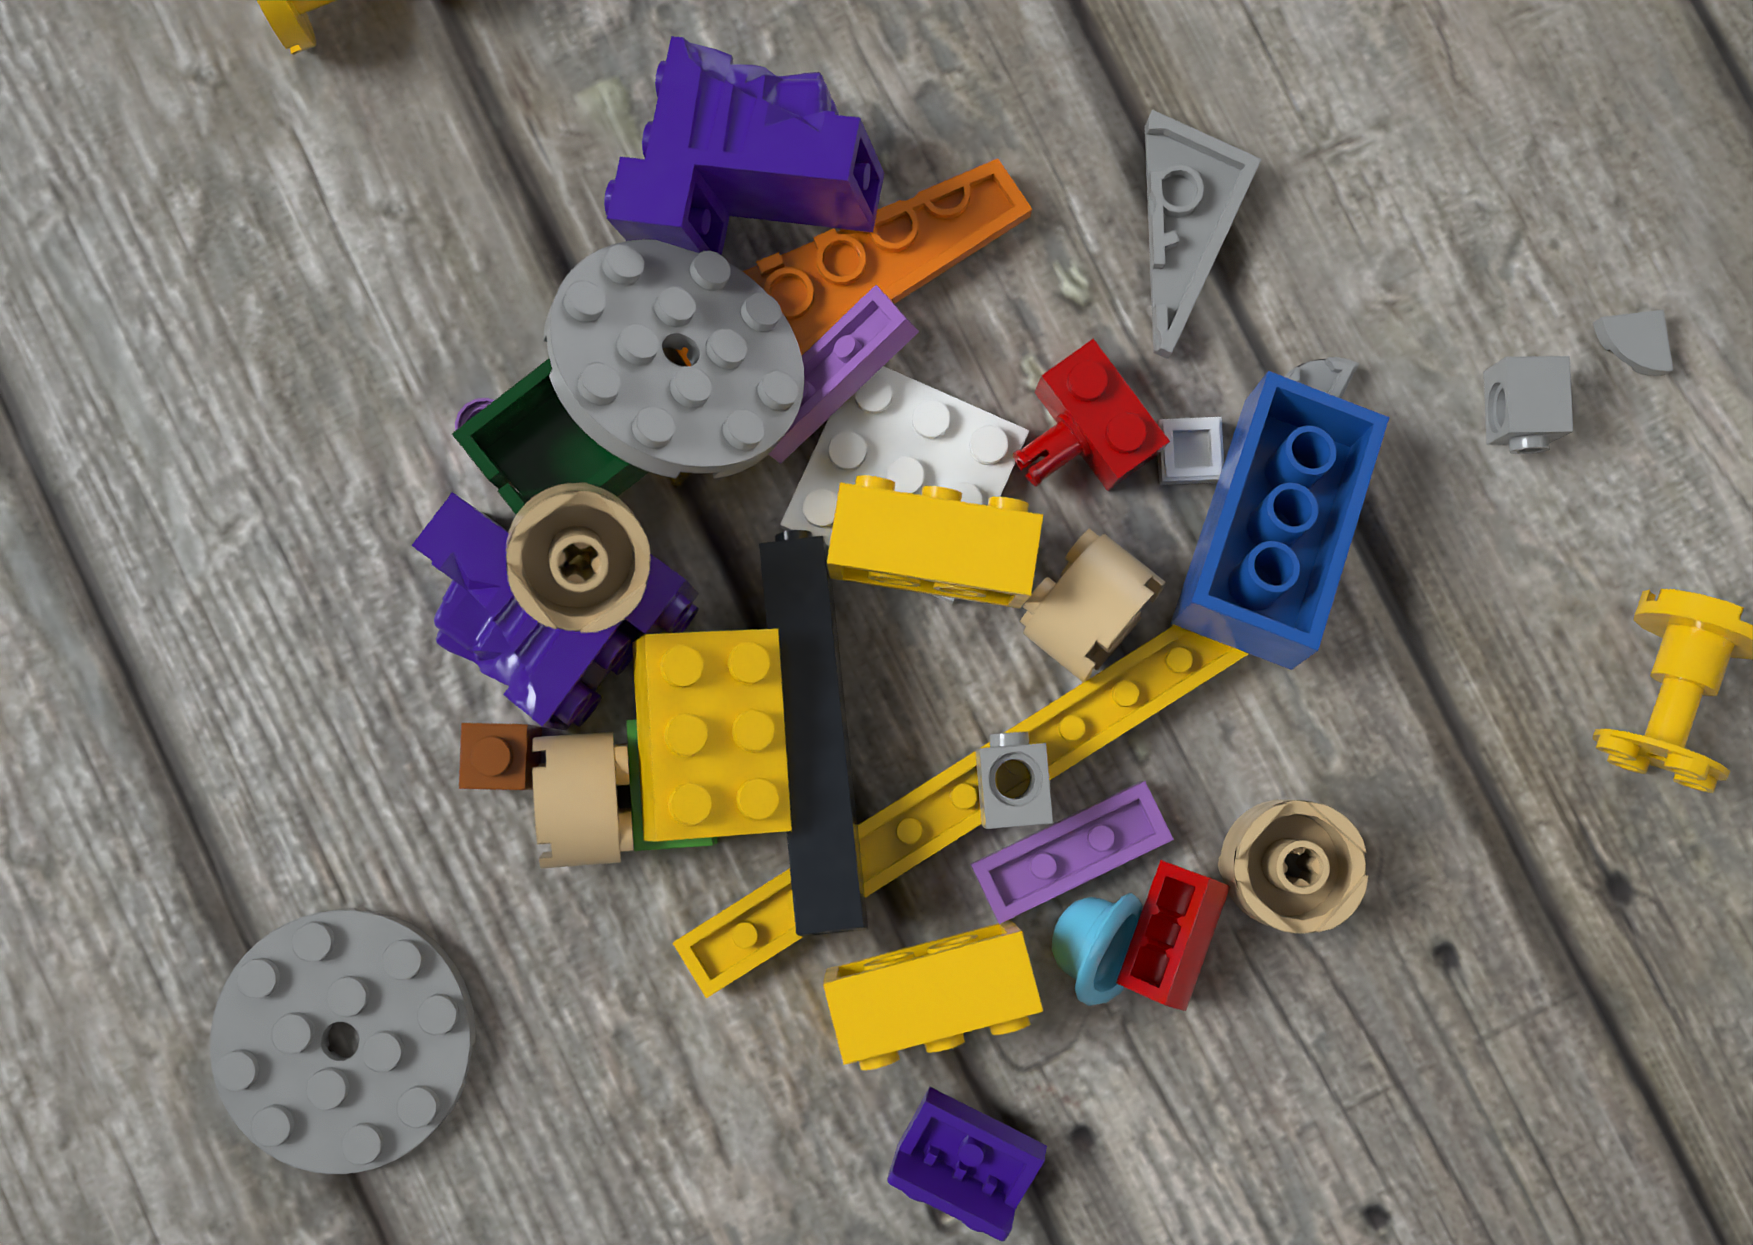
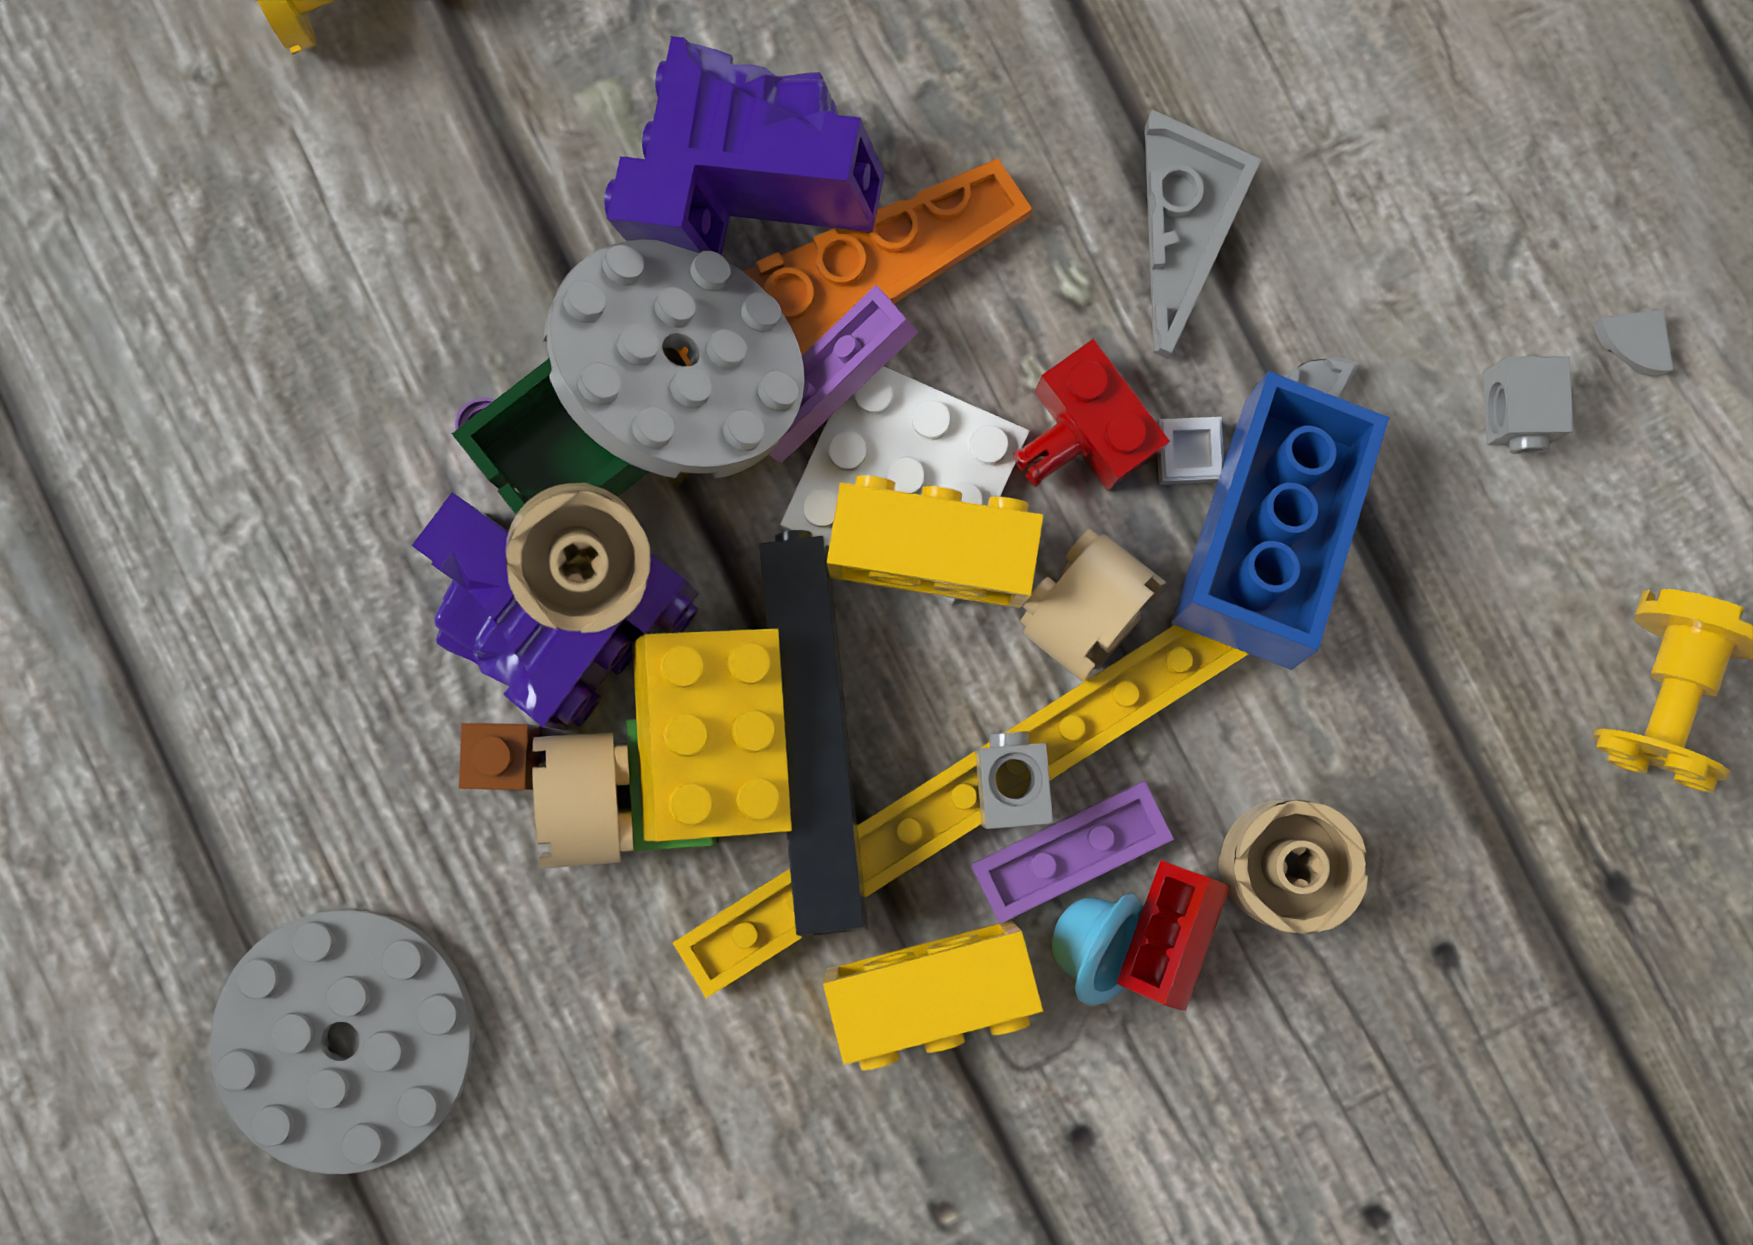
dark purple bracket [887,1087,1047,1242] -> none

